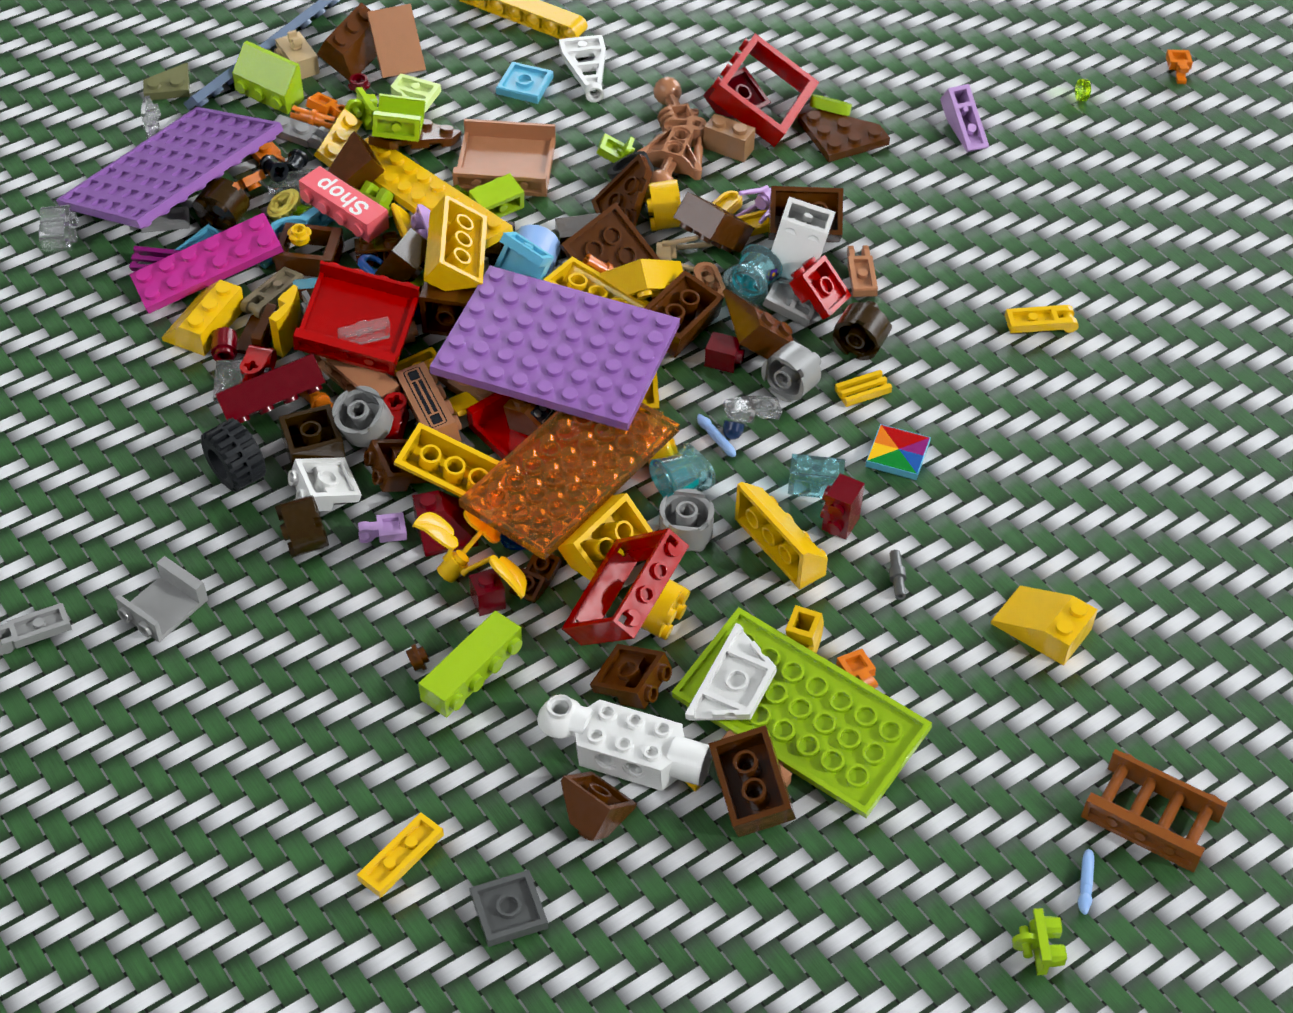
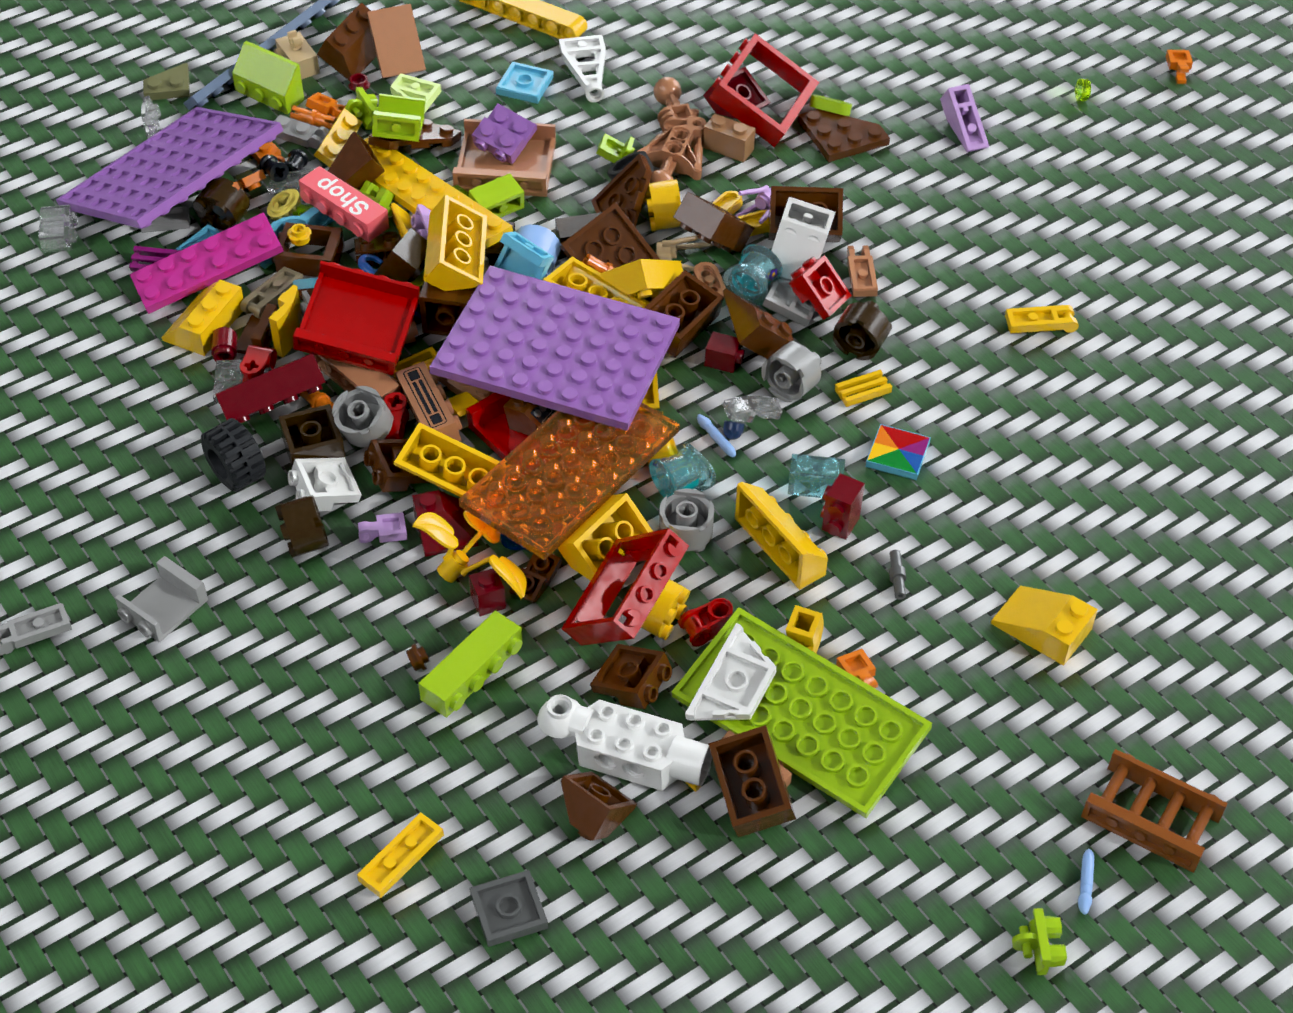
clear plate [338,316,390,345] -> none
none -> medium lavender plate [472,104,537,165]
none -> red piece [678,598,733,647]

